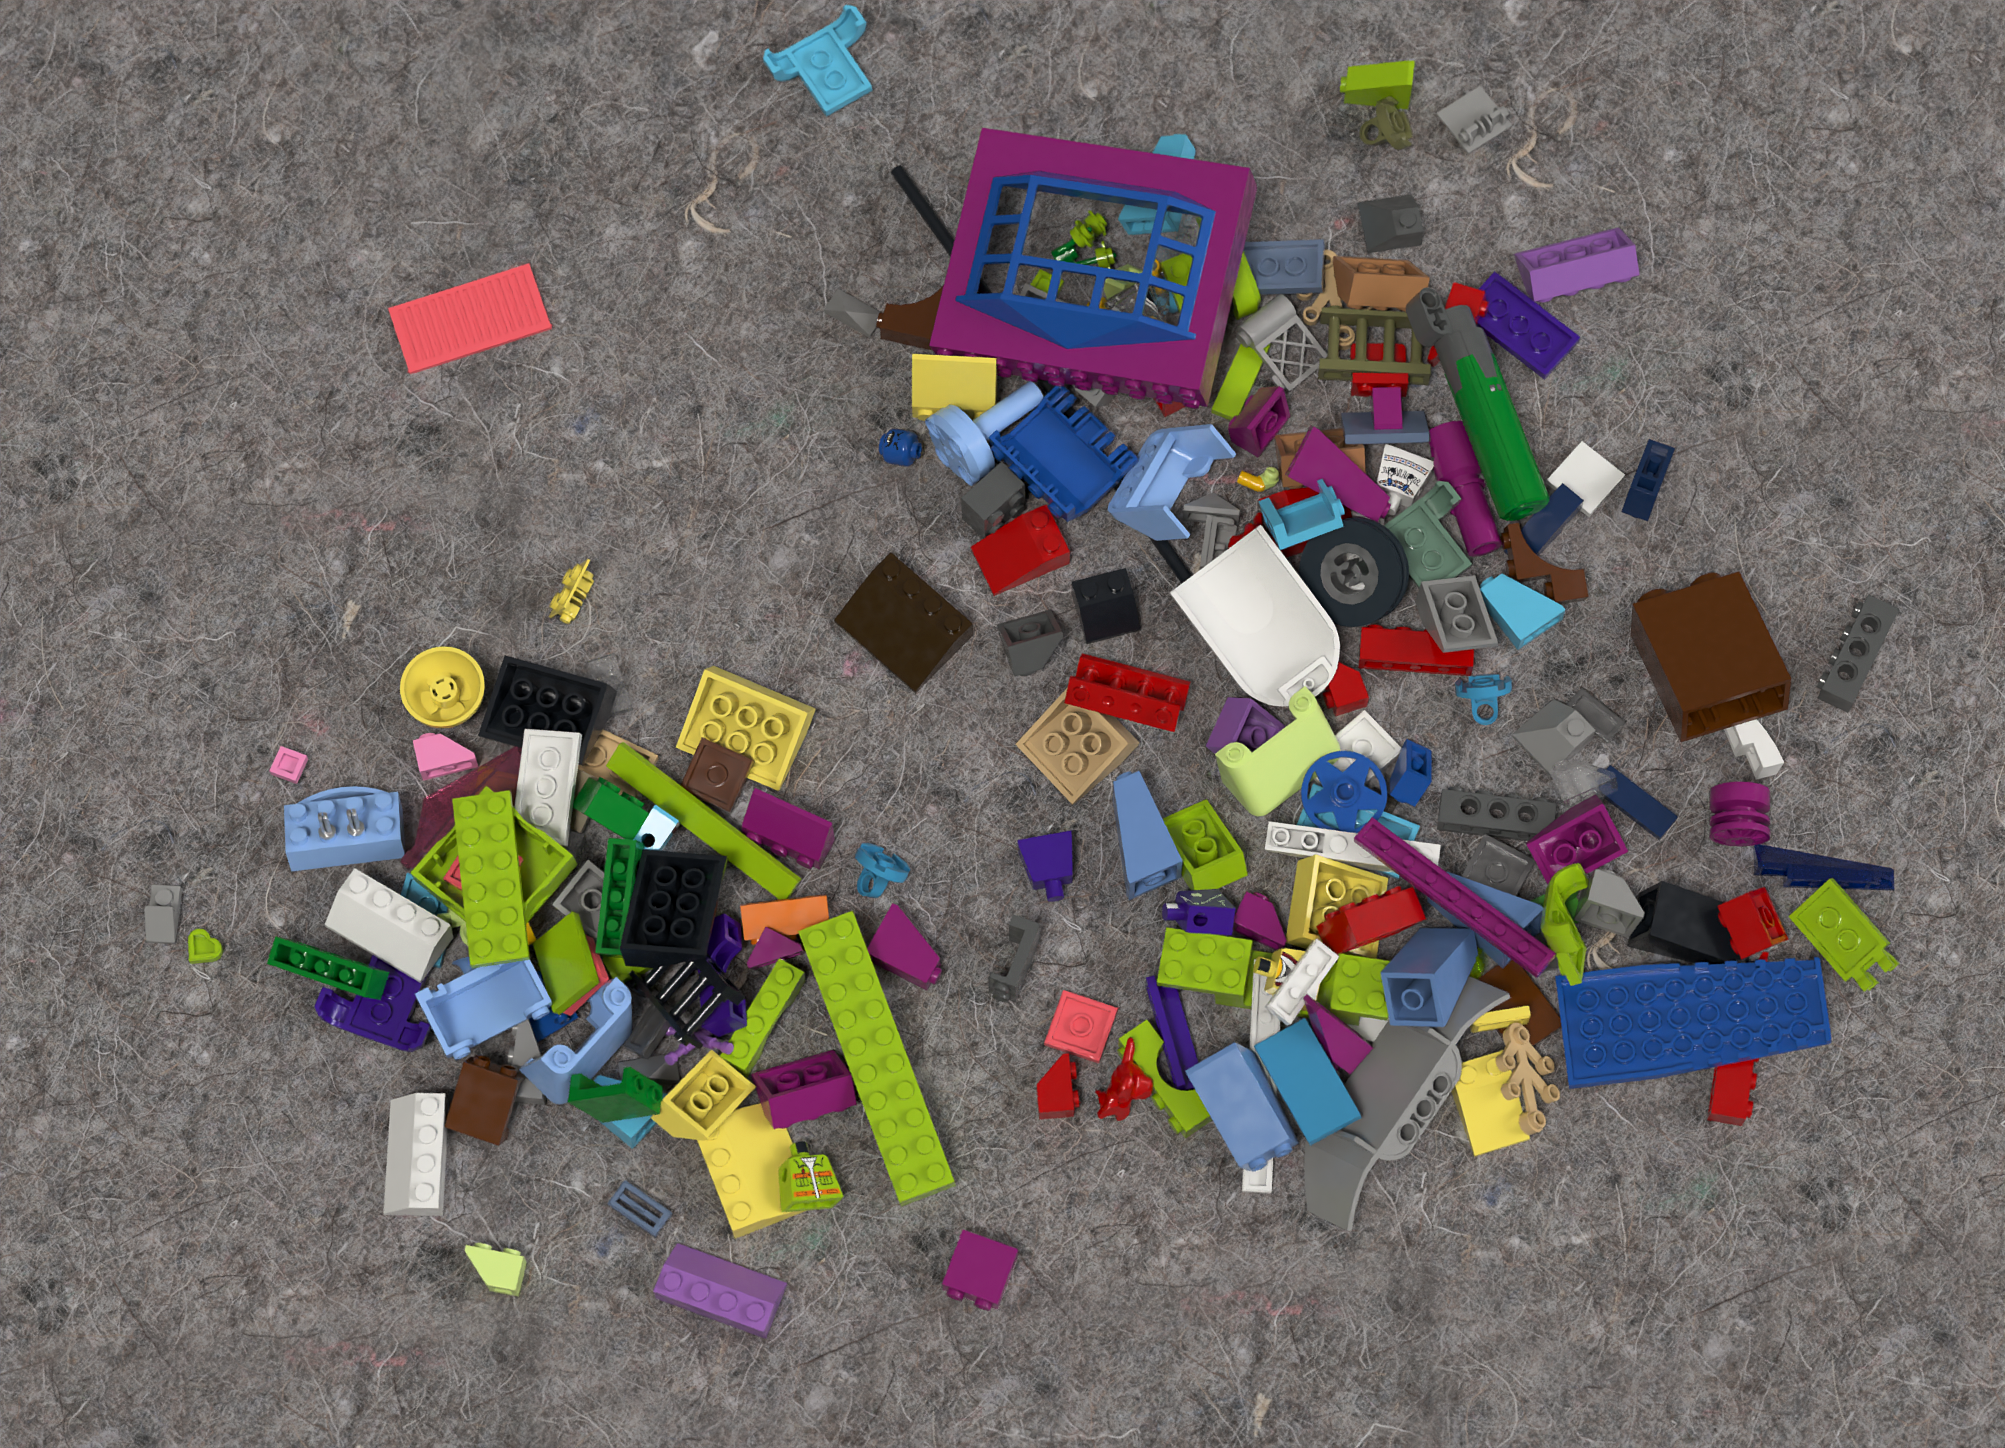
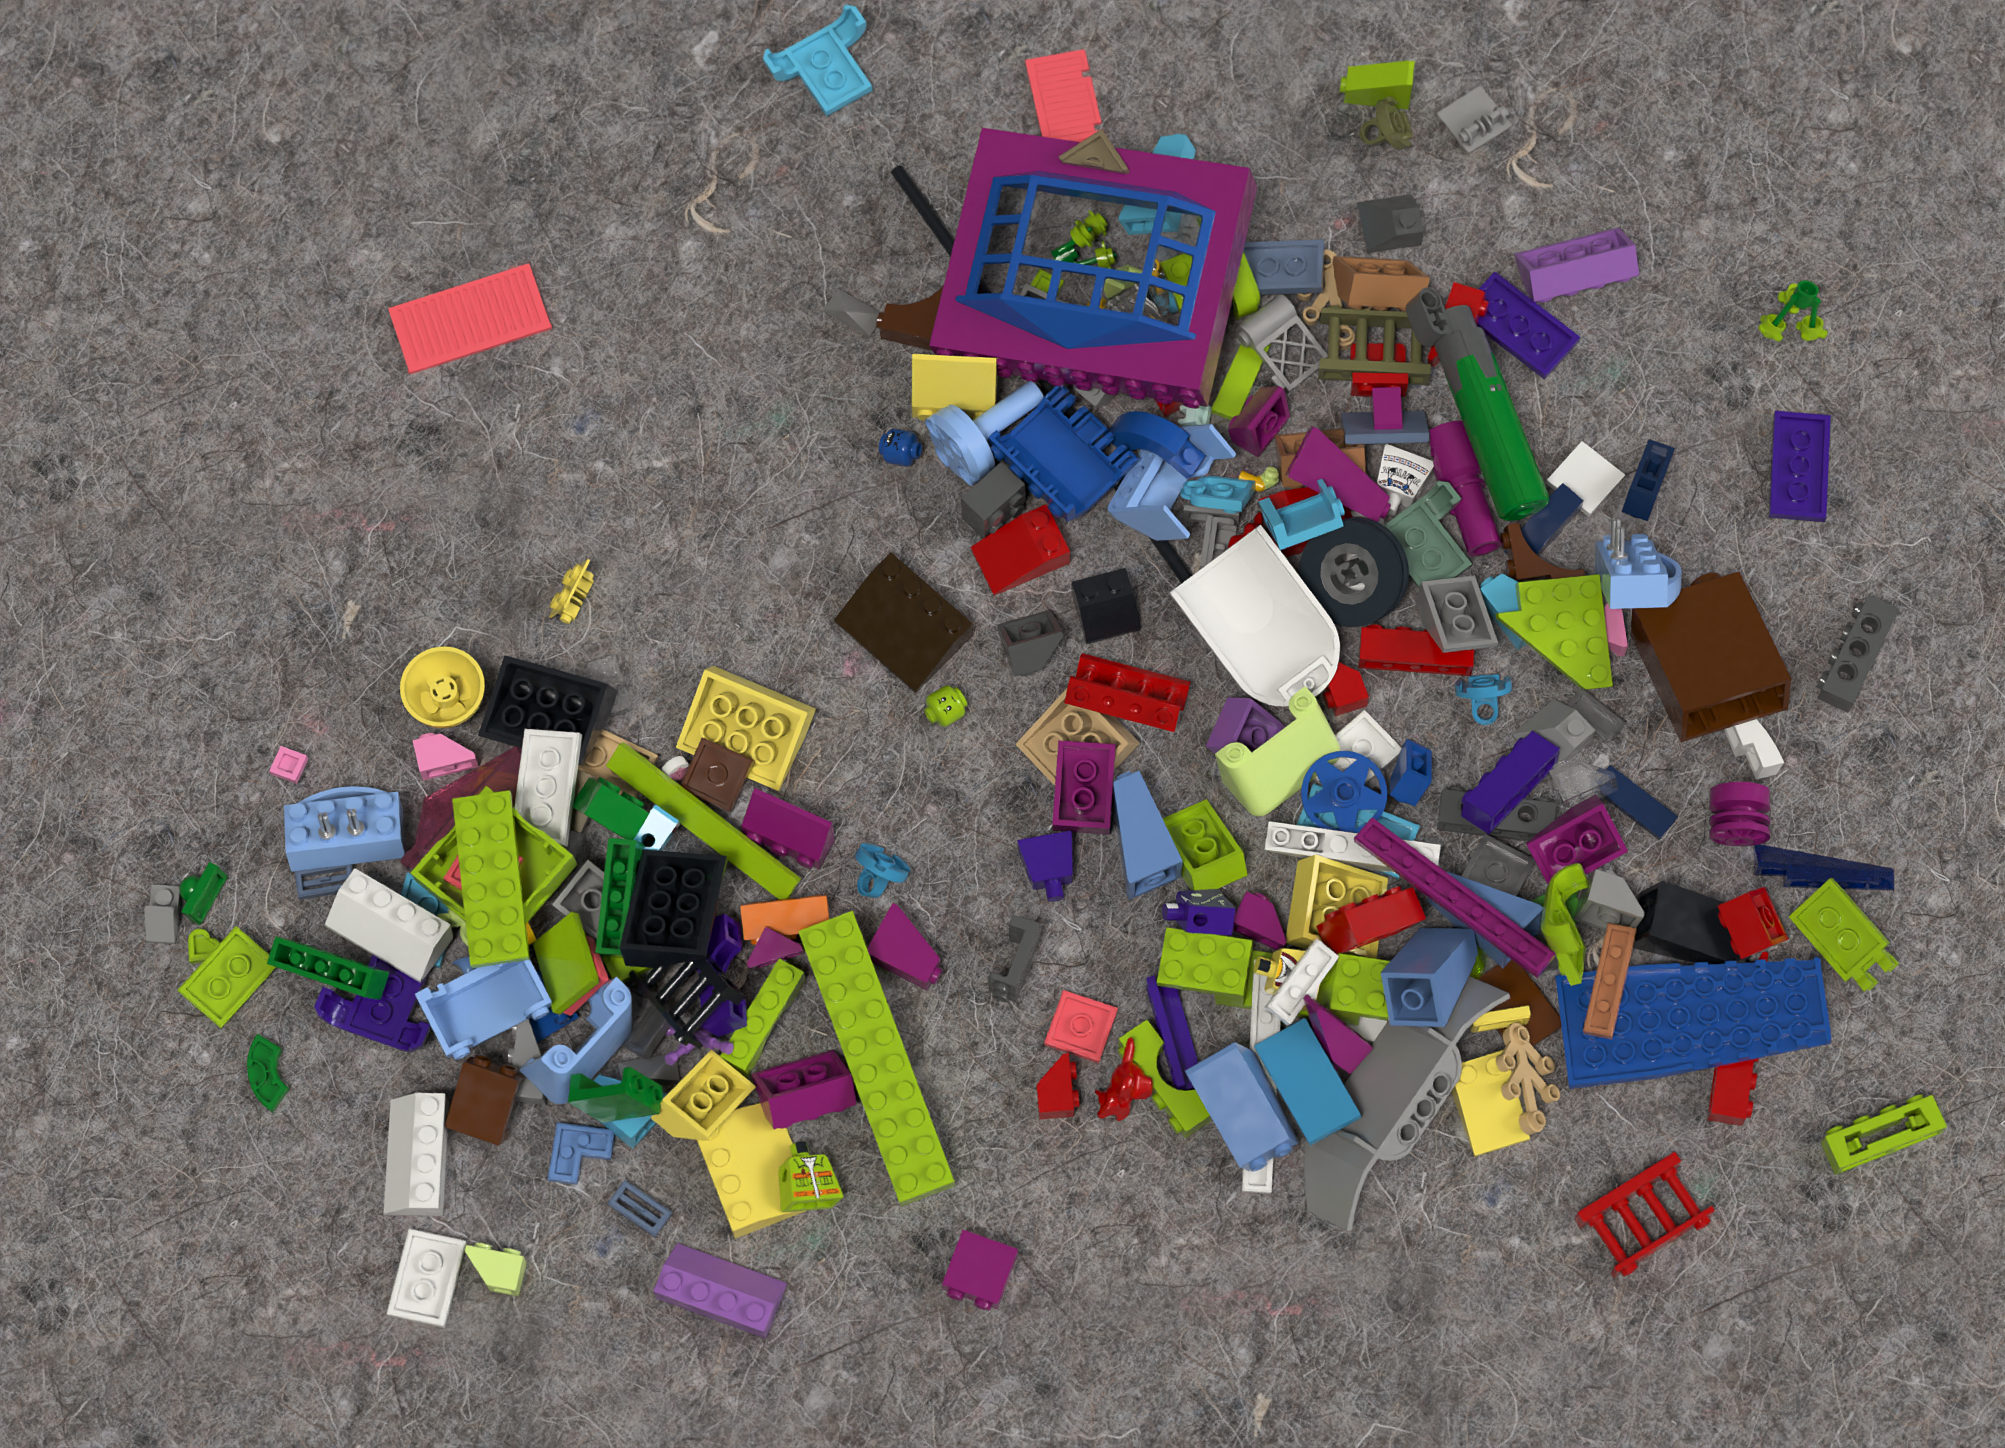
none -> lime tile [177,926,277,1029]
none -> green tile [179,862,228,926]
none -> green tile [247,1033,289,1113]
none -> sand blue tile [294,864,353,900]
none -> white tile [386,1229,467,1328]
none -> medium blue tile [548,1123,615,1185]
none -> white tile [661,756,689,781]
none -> lime head [924,685,968,727]
none -> coral piece [1025,49,1102,142]
none -> magenta slope [1052,740,1116,835]
none -> dark tan tile [1059,129,1129,174]
none -> blue arch [1107,411,1205,479]
none -> light aqua tile [1178,405,1212,427]
none -> medium azure plate [1180,476,1256,513]
none -> dark purple brick [1461,731,1560,834]
none -> lime wing [1495,574,1613,690]
none -> red fence [1574,1152,1715,1278]
none -> nougat tile [1583,923,1637,1039]
none -> light blue piece [1595,518,1682,609]
none -> bright pink slope [1604,603,1628,656]
none -> plant [1758,280,1828,341]
none -> dark purple plate [1769,411,1831,522]
none -> lime brick [1821,1094,1947,1175]

